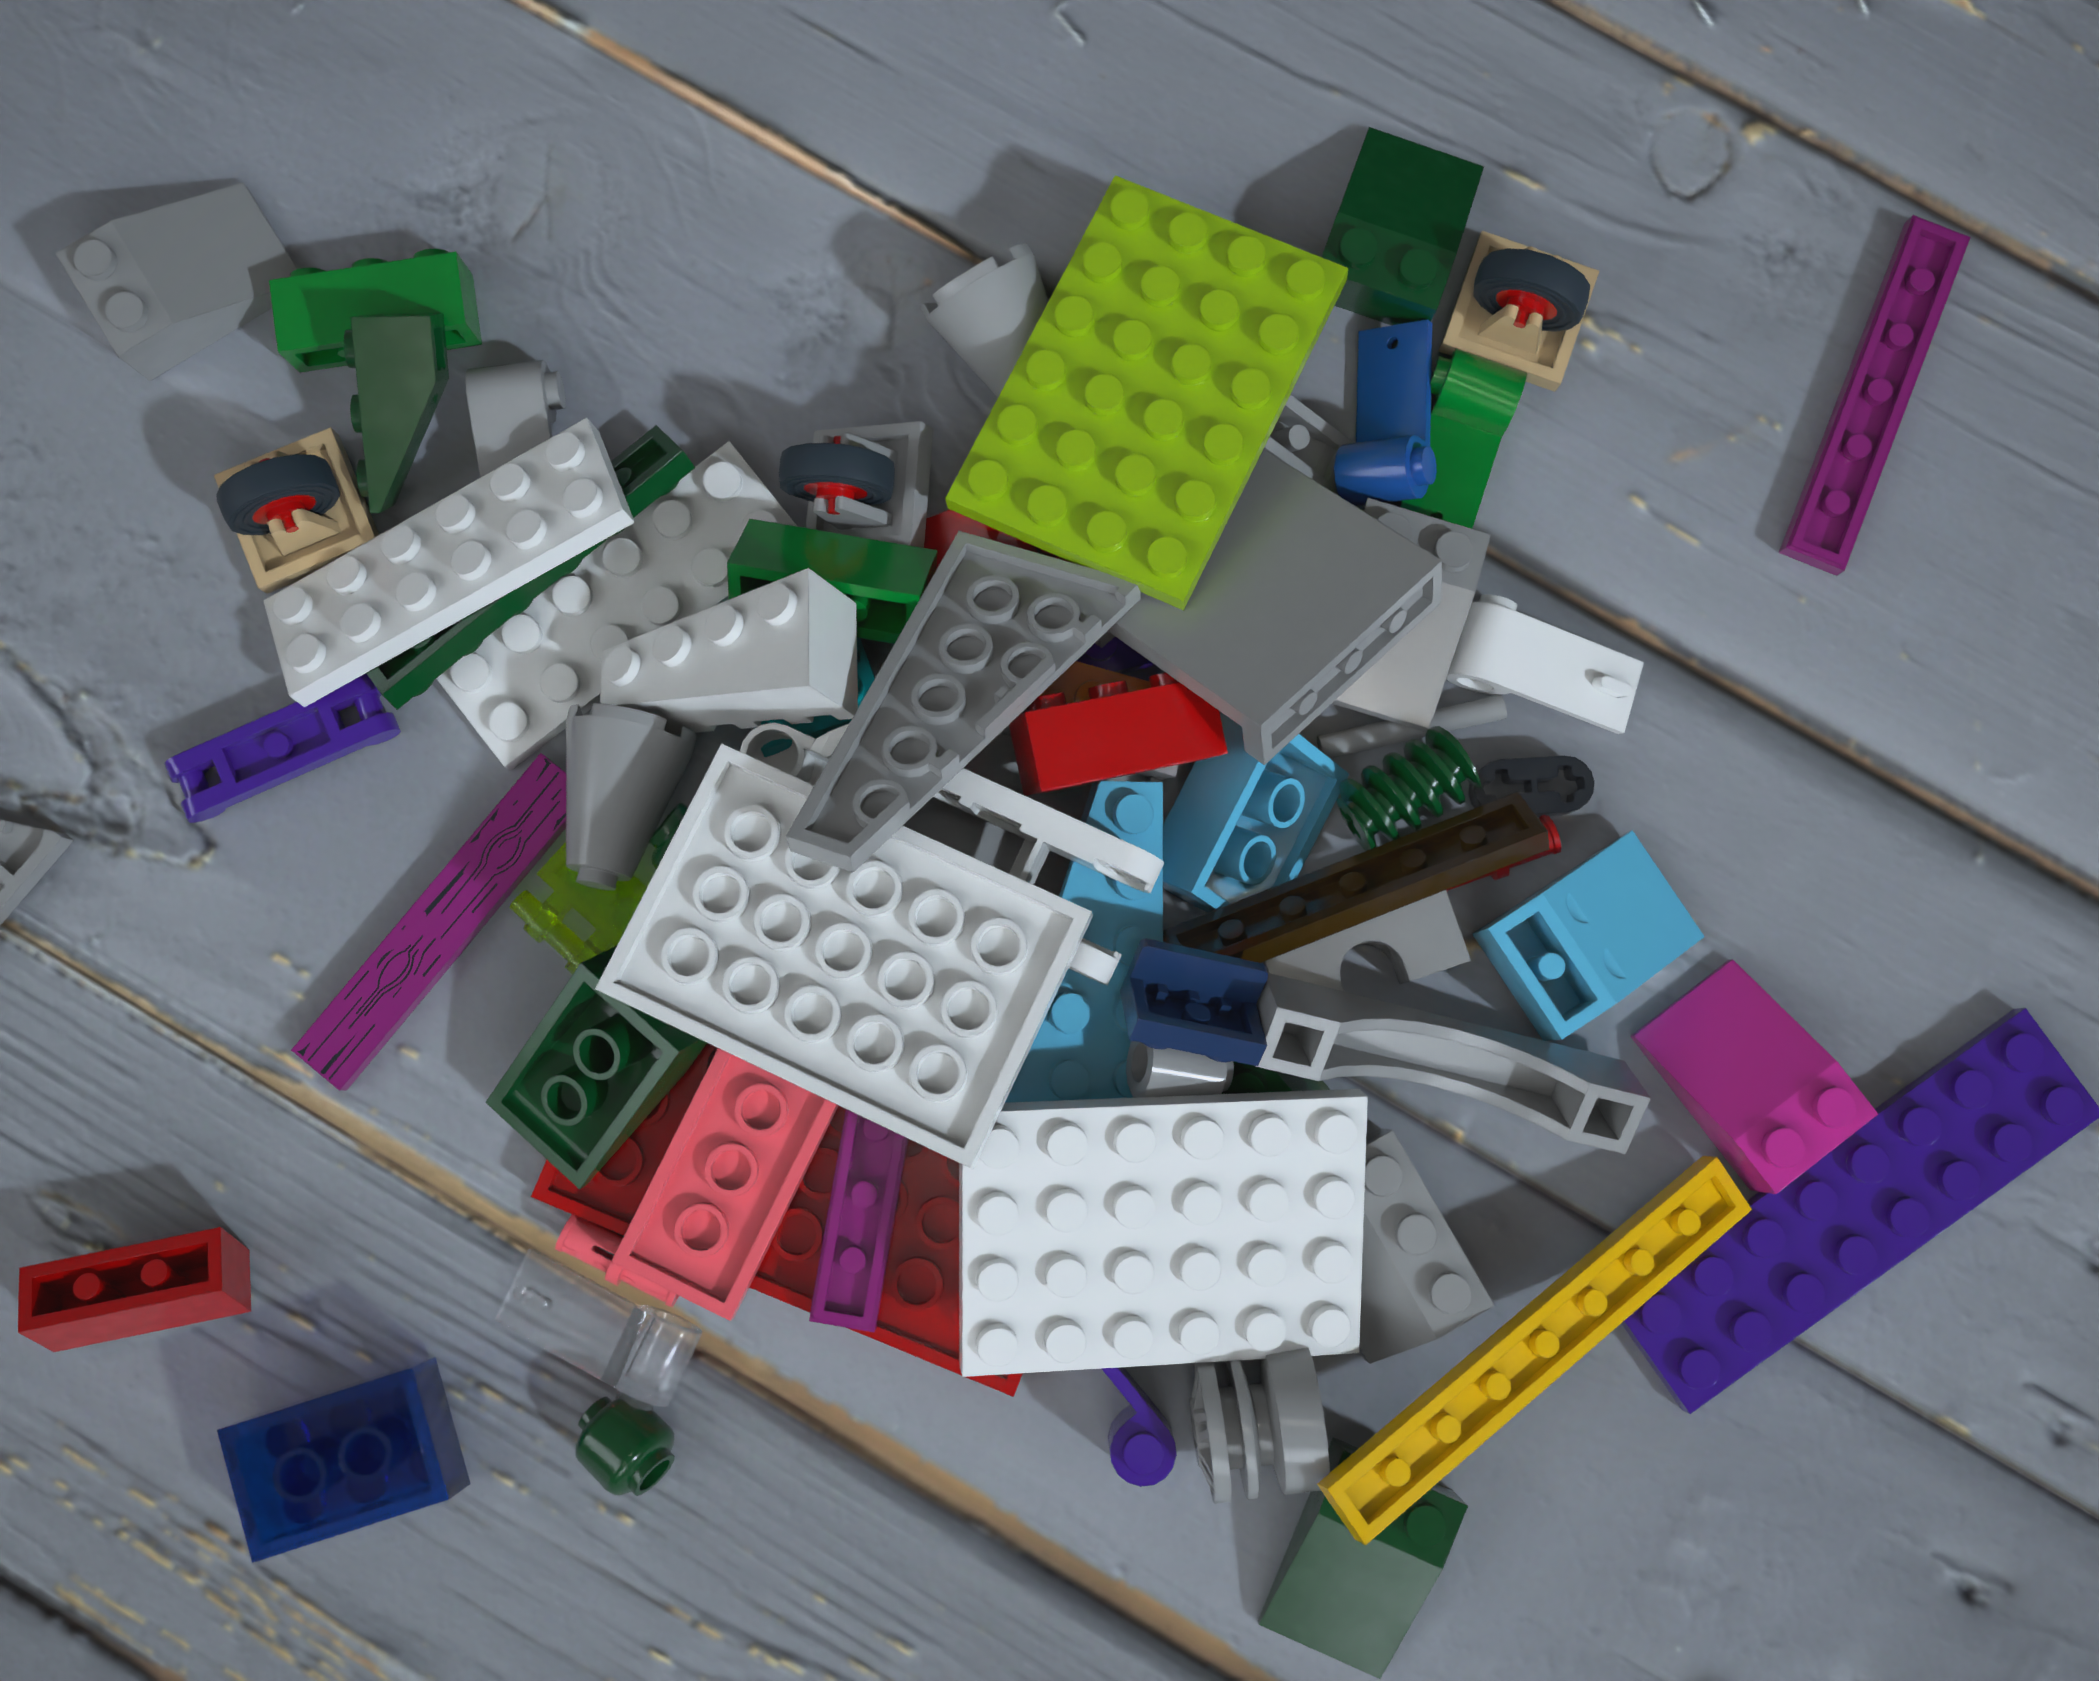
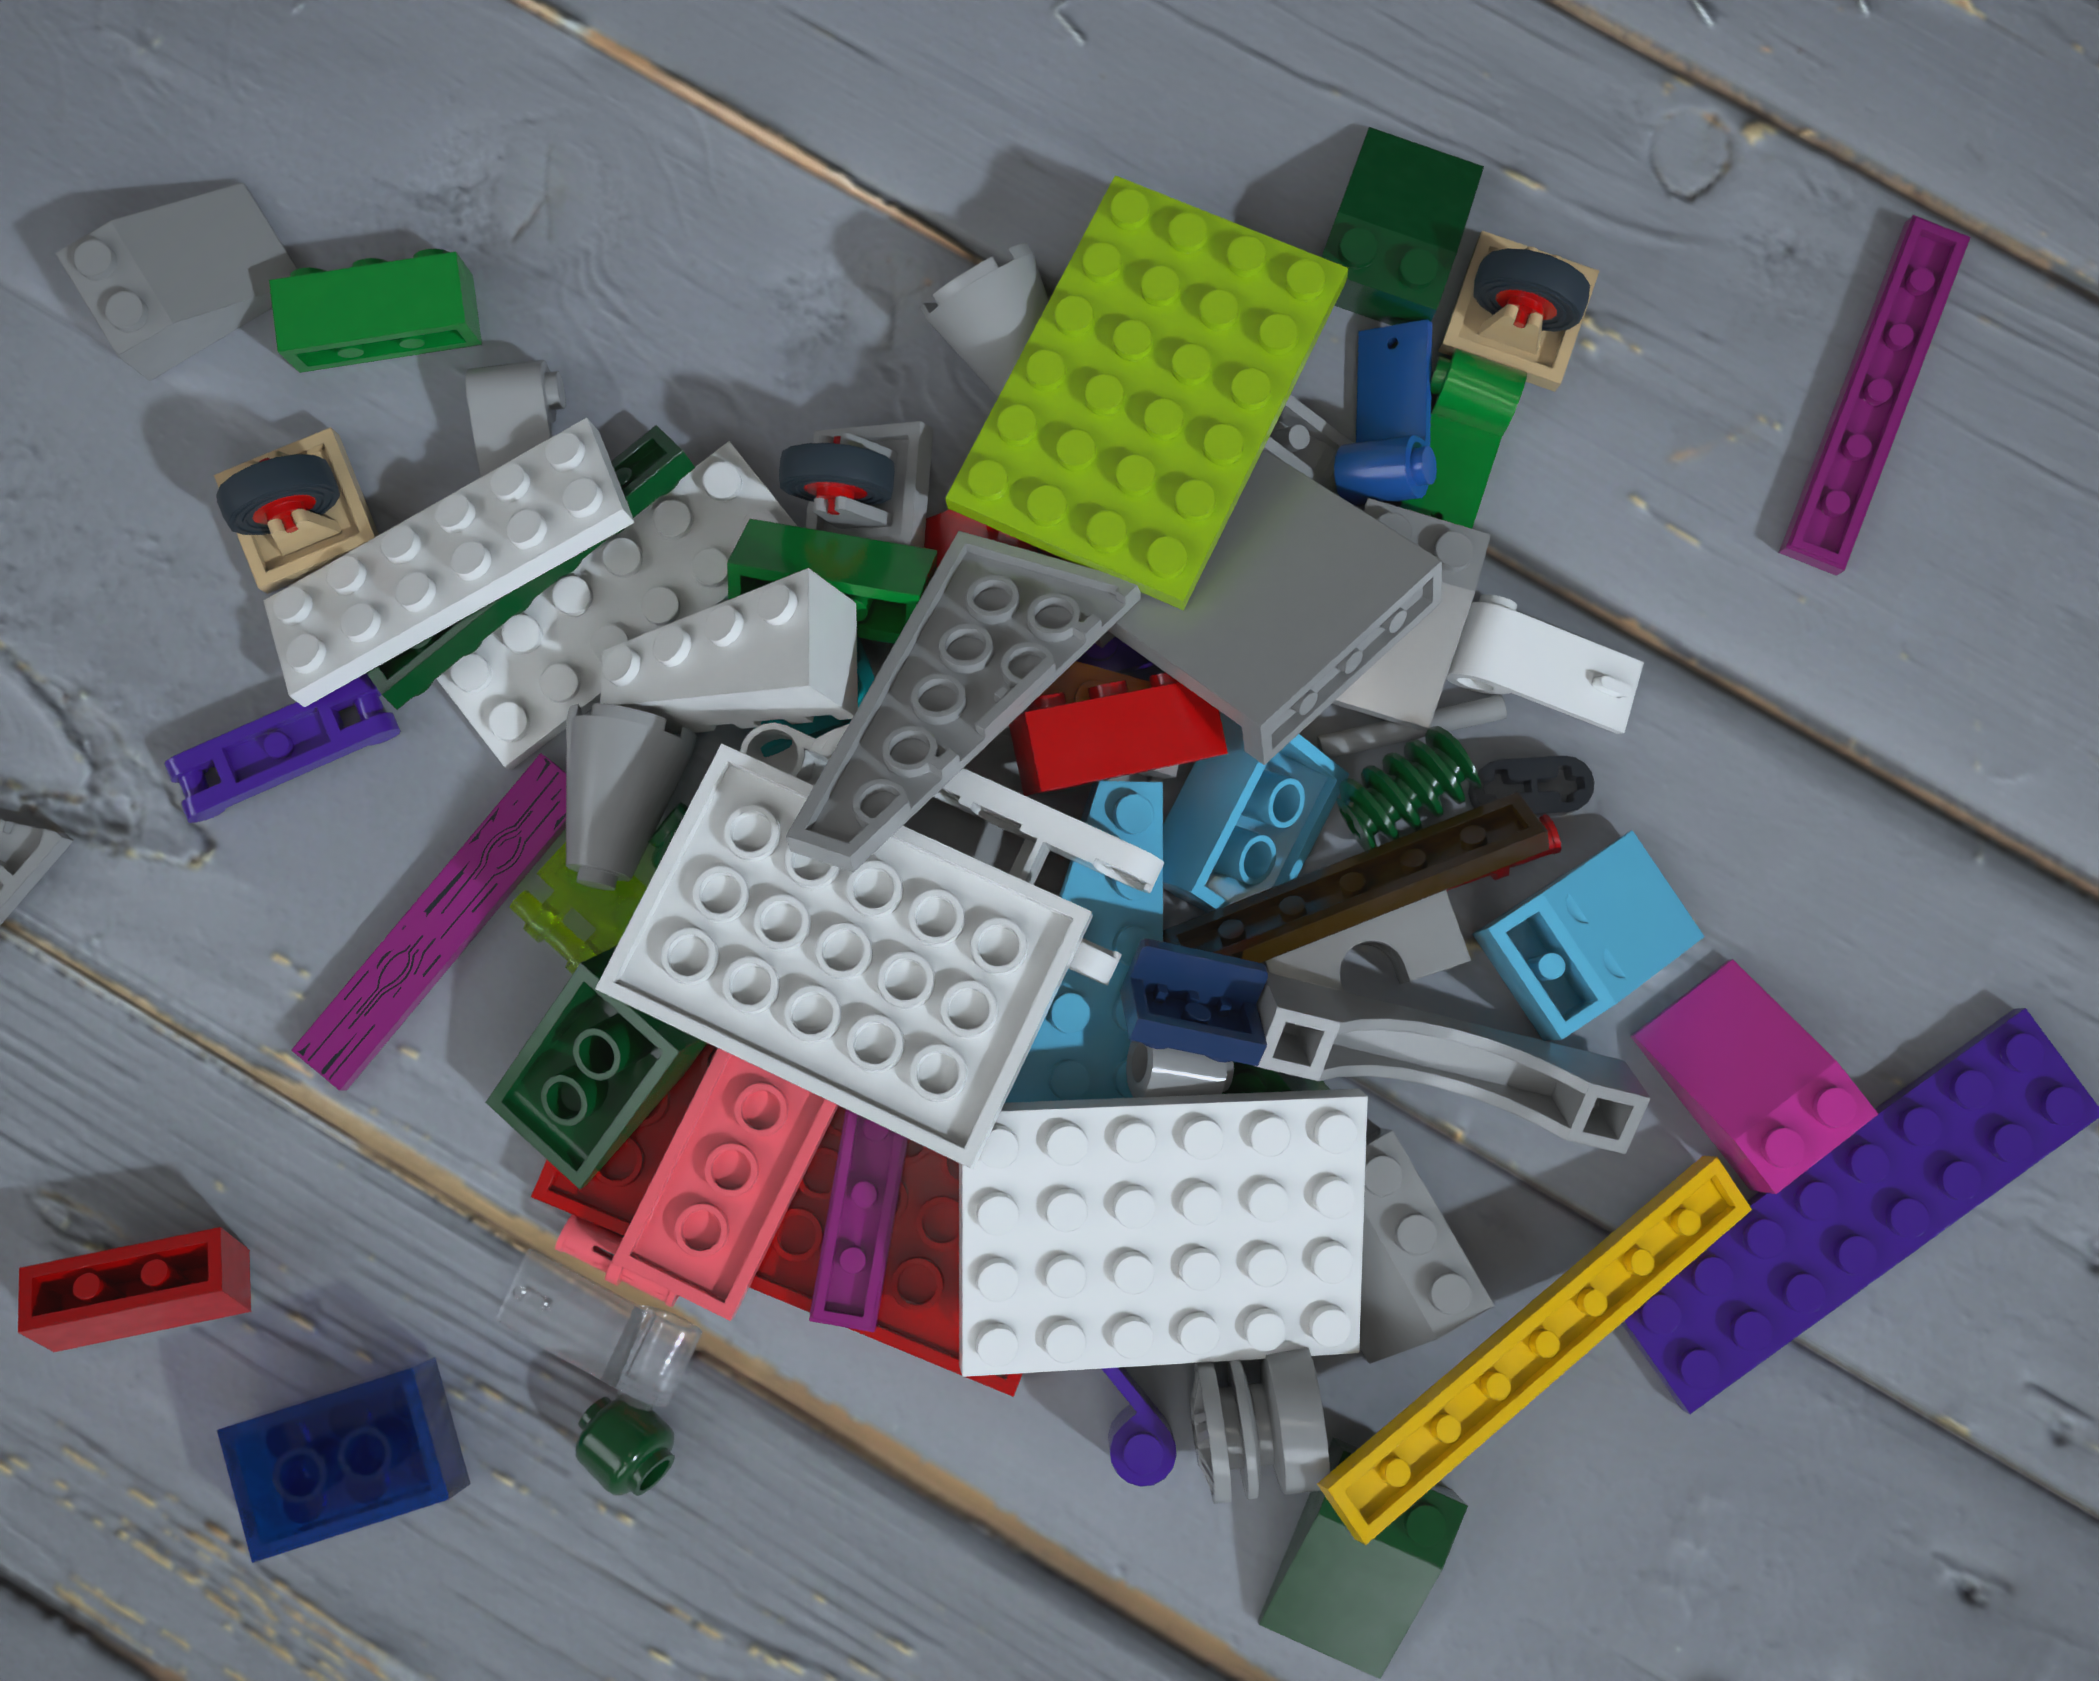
dark green slope [344,314,449,513] -> none

